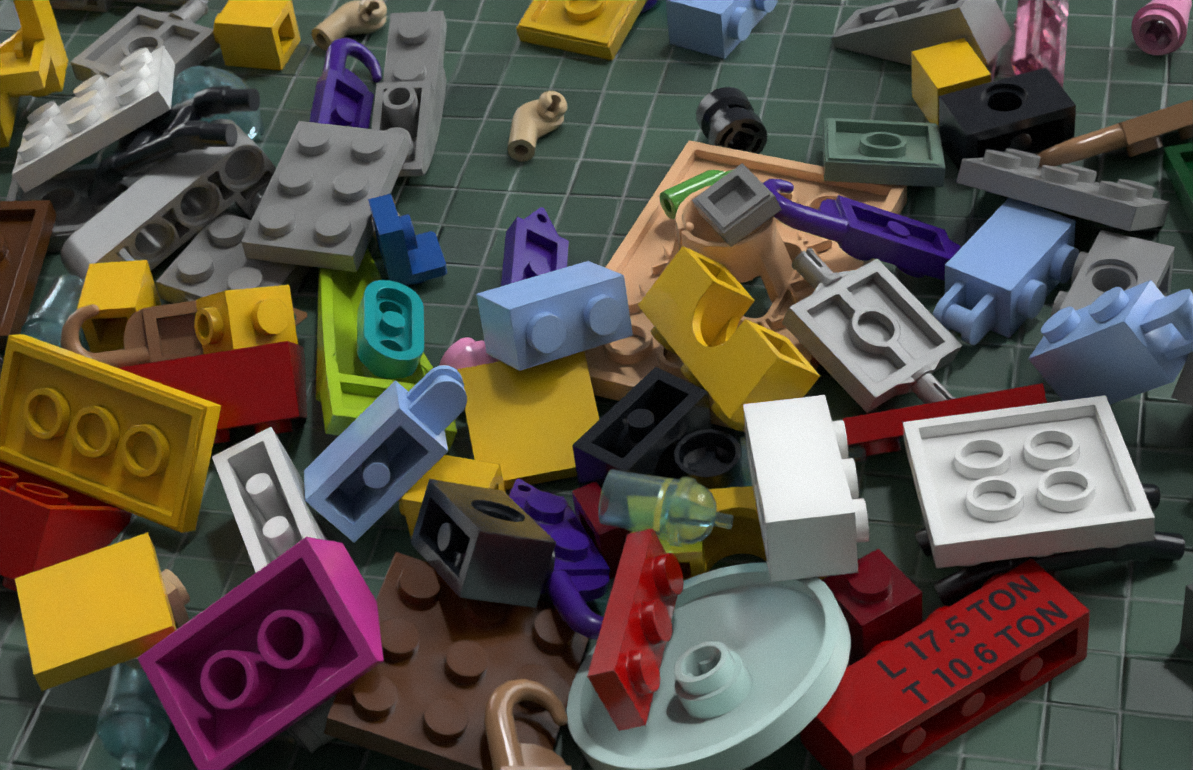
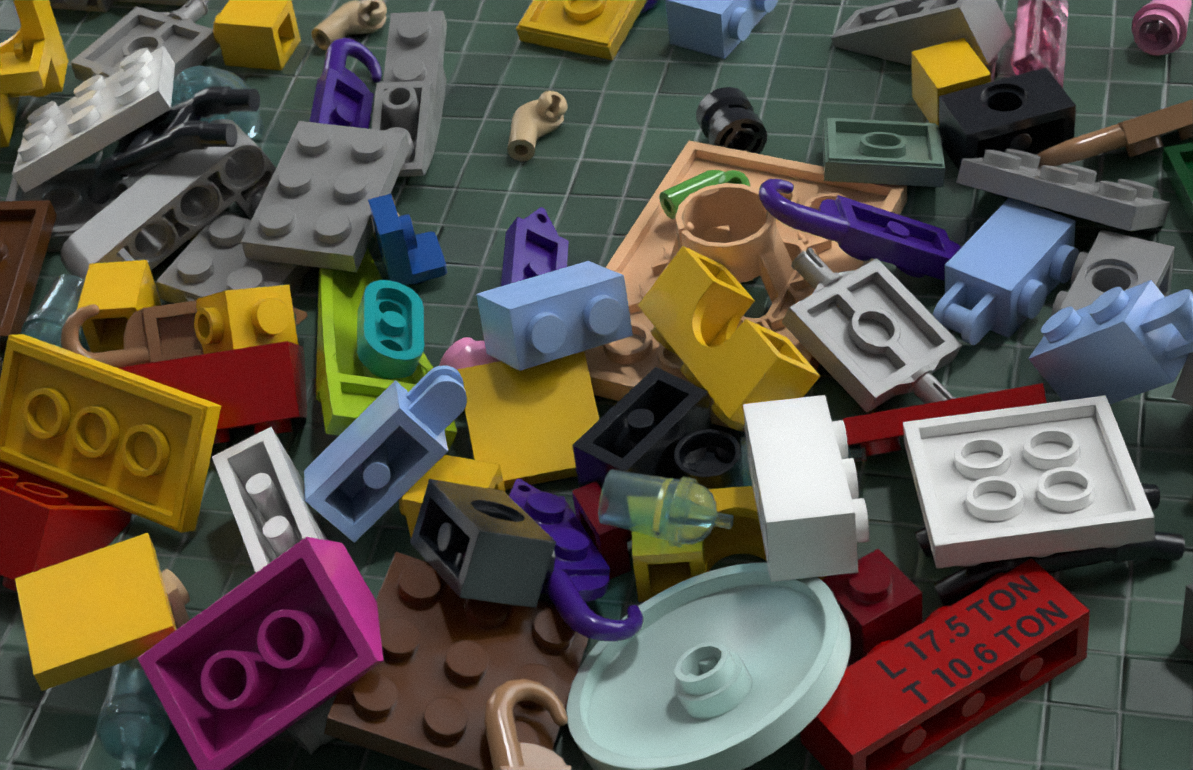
red plate [587,528,684,731] -> none
light grey tile [692,163,782,247] -> none

